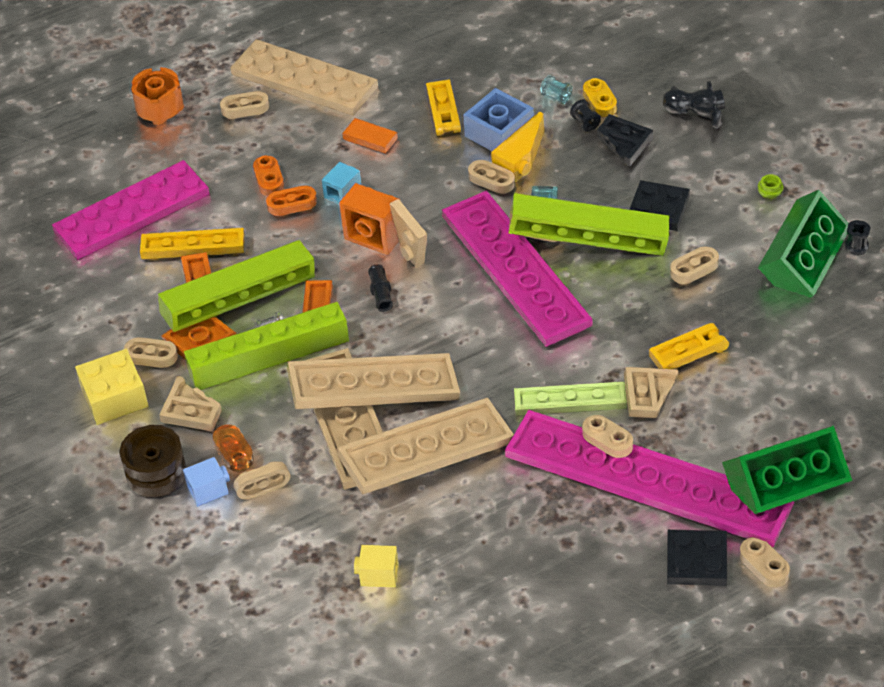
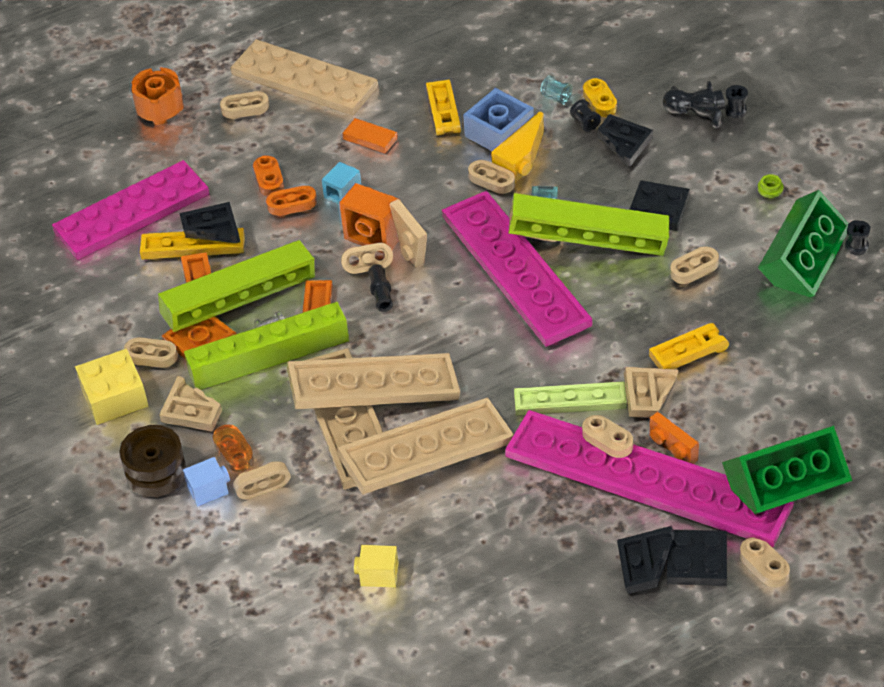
none -> black wing [179,202,240,243]
none -> tan plate [341,243,393,274]
none -> black wing [617,526,675,594]
none -> orange plate [650,412,699,464]
none -> black bush [725,85,748,118]

